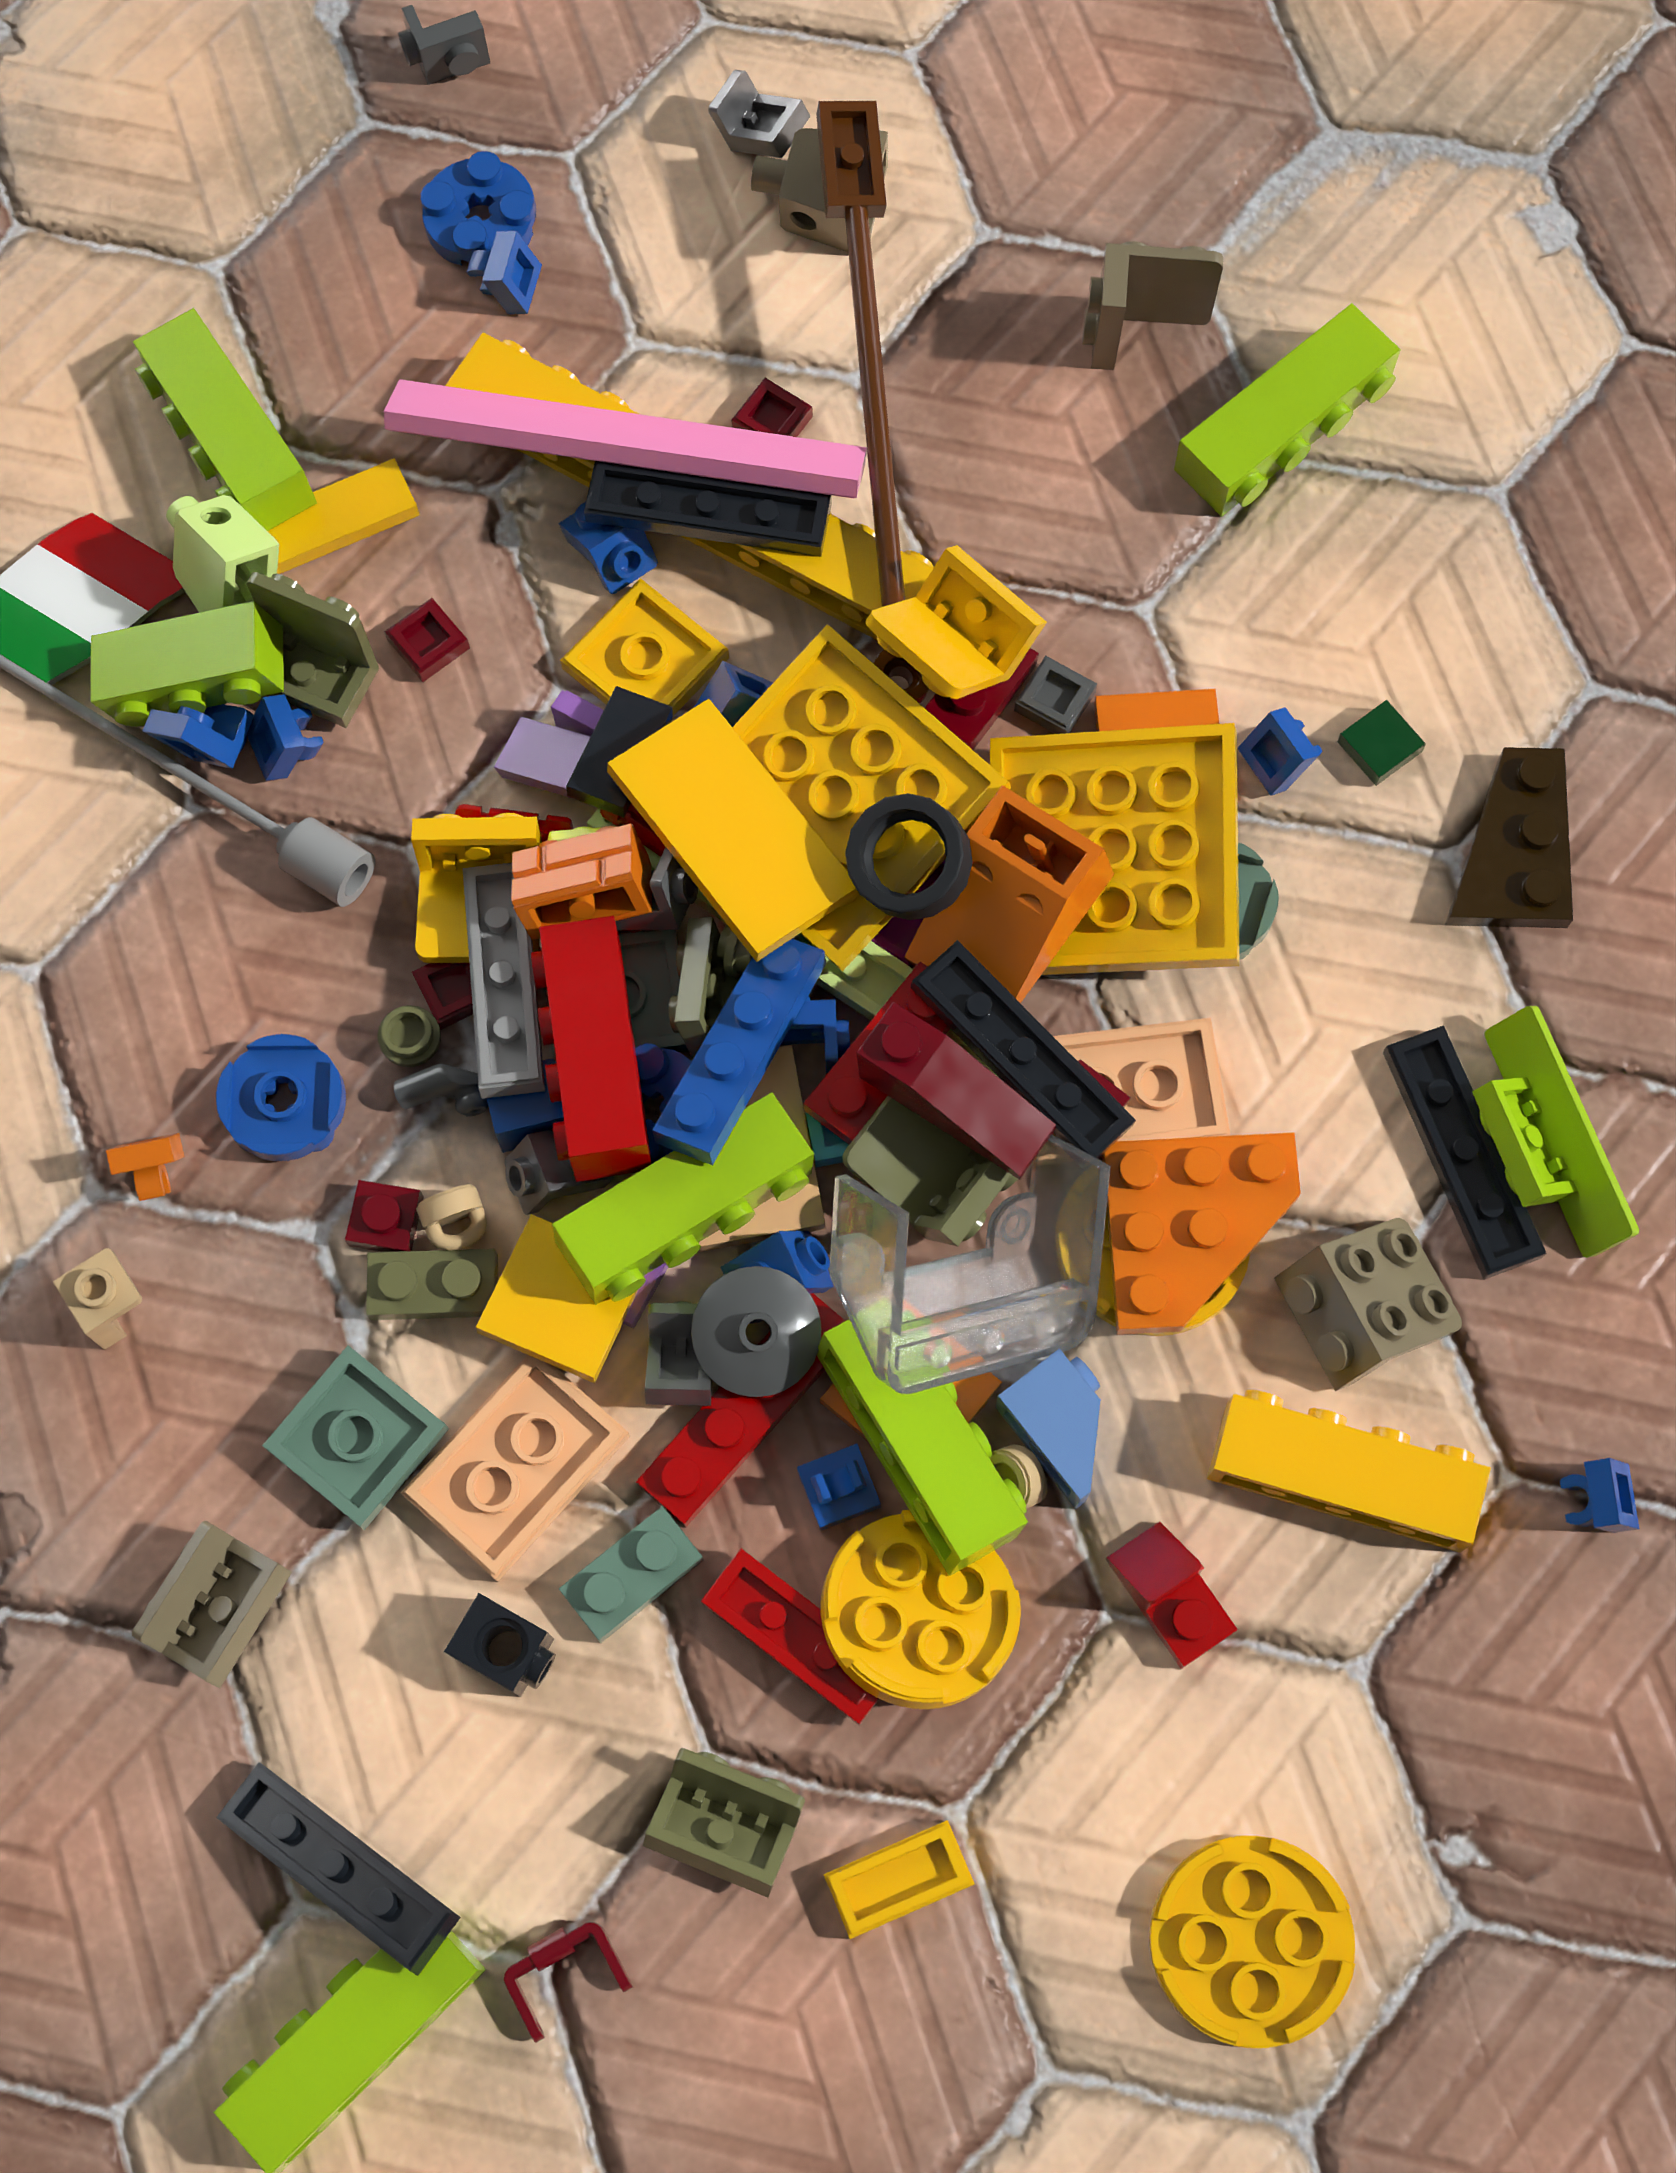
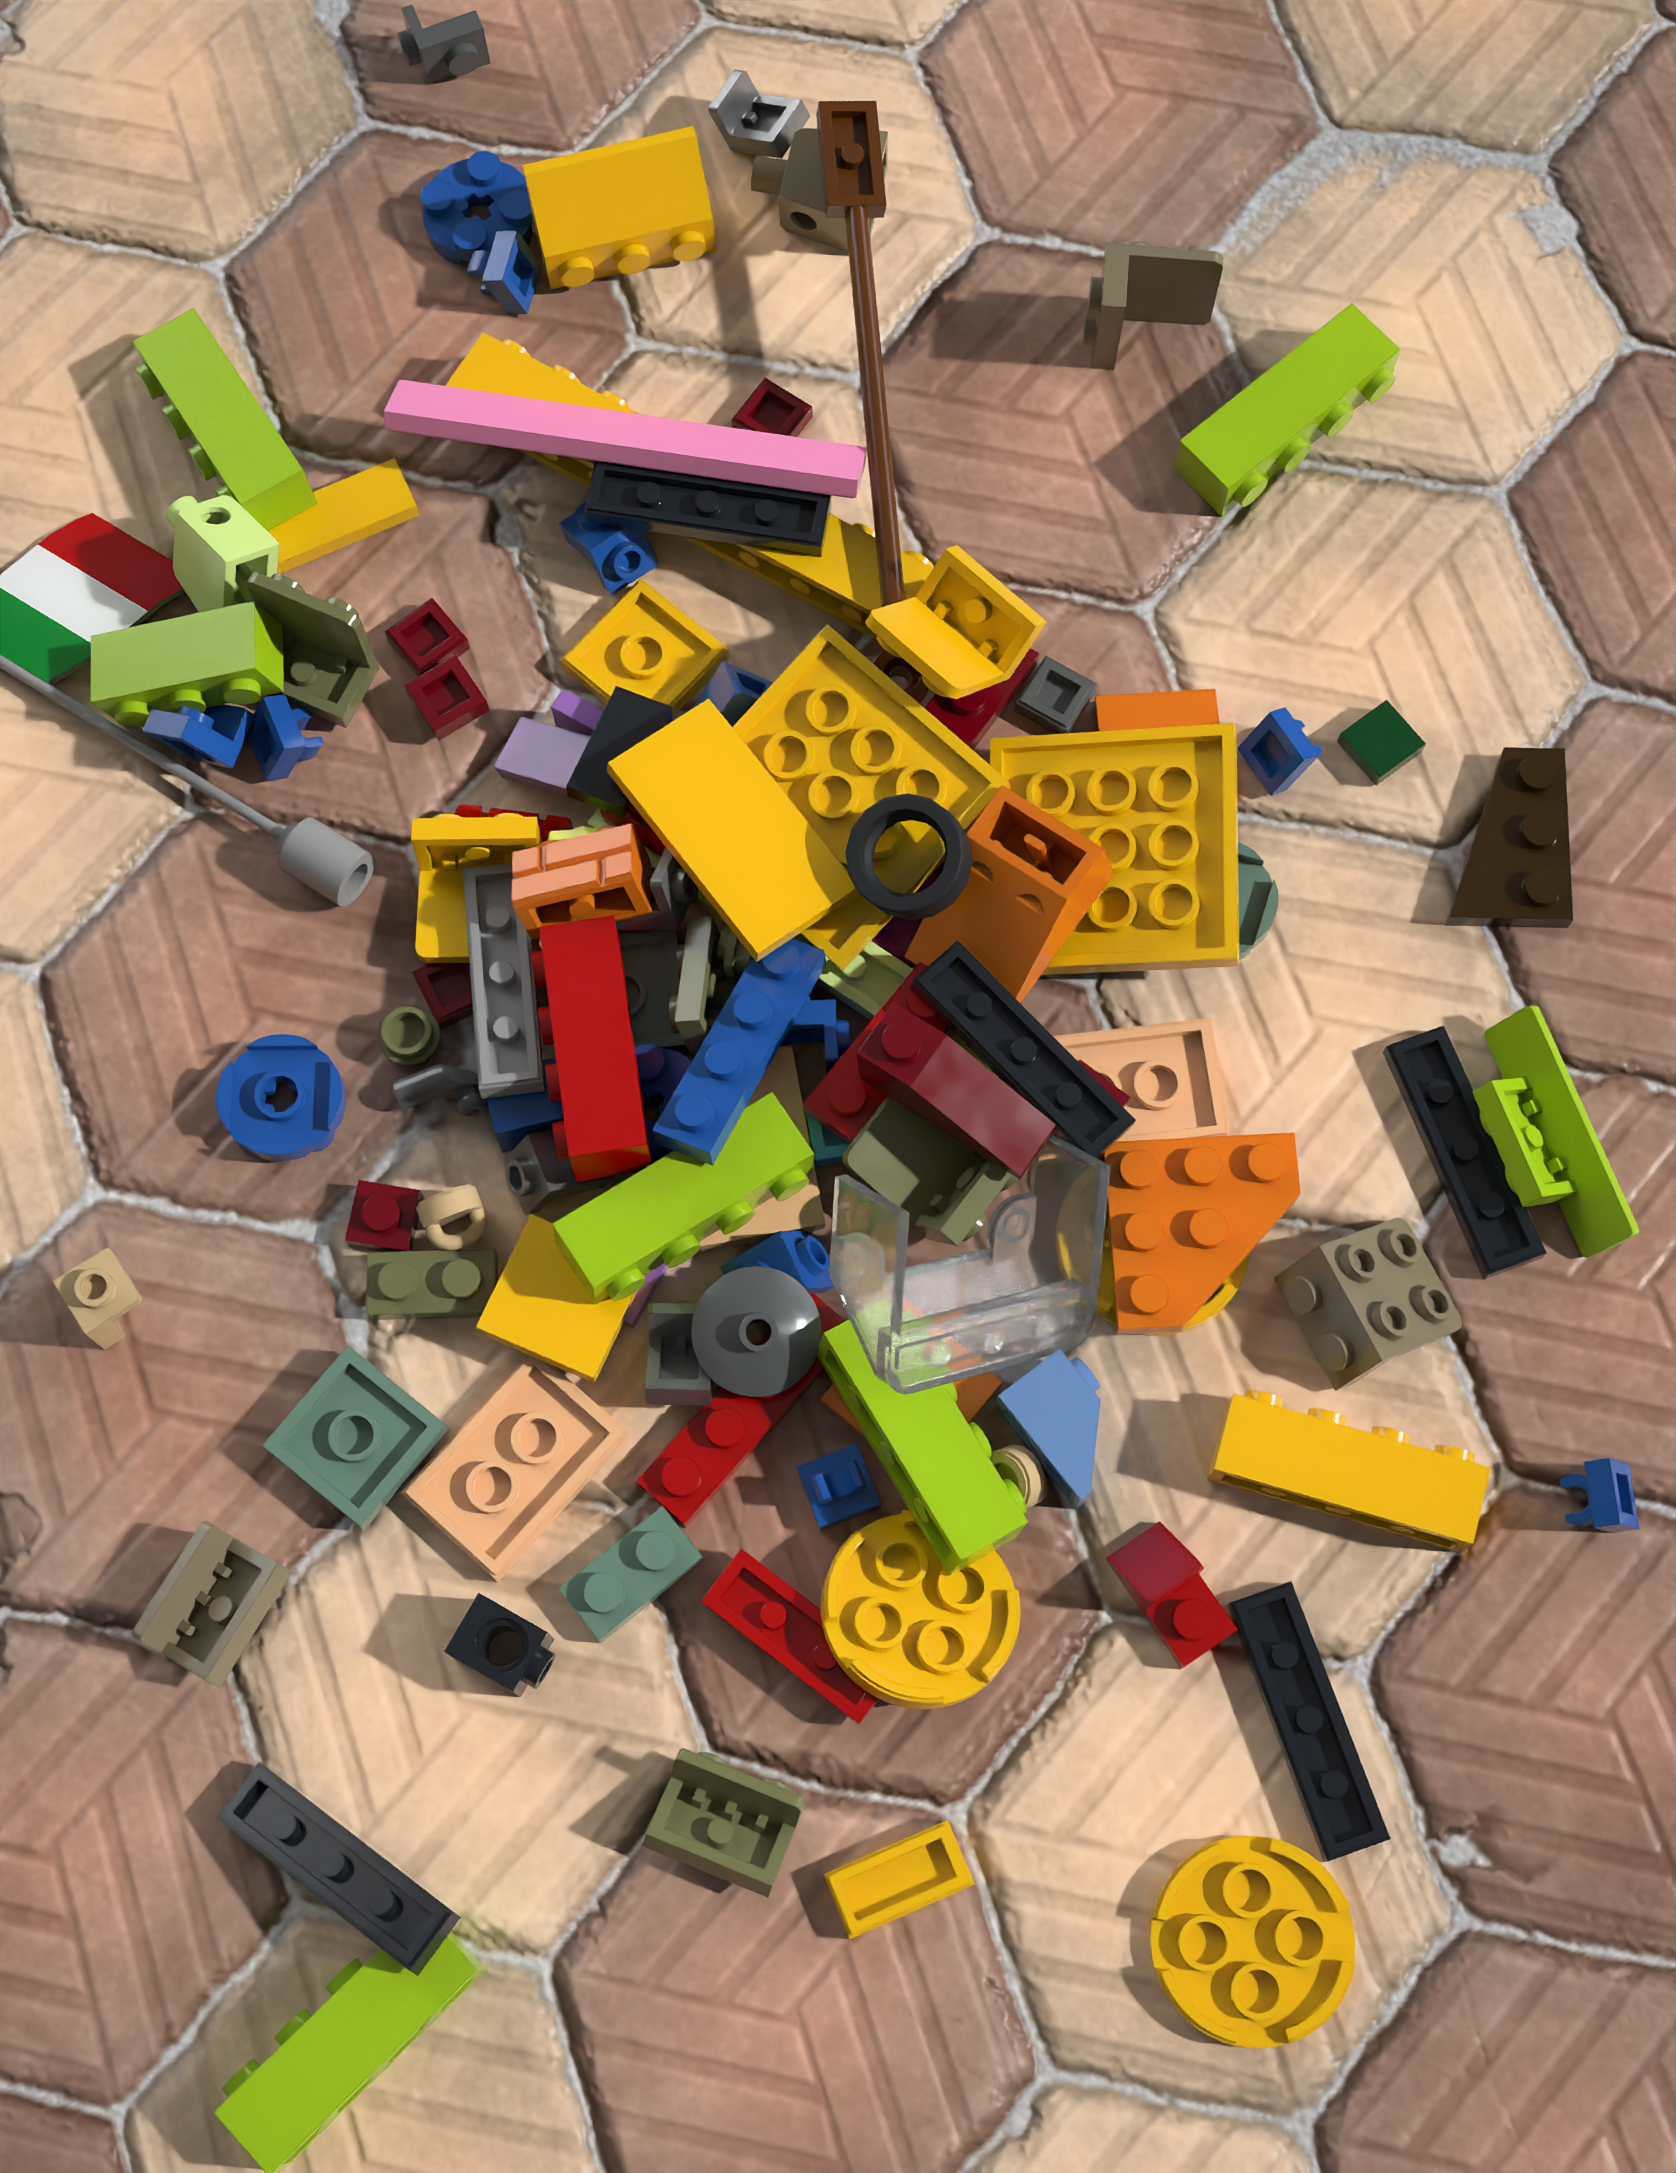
orange tile [106,1133,185,1201] -> none
dark red piece [504,1922,633,2043] -> none
none -> dark red plate [404,655,490,741]
none -> yellow slope [522,126,716,290]
none -> black tile [1227,1581,1390,1862]

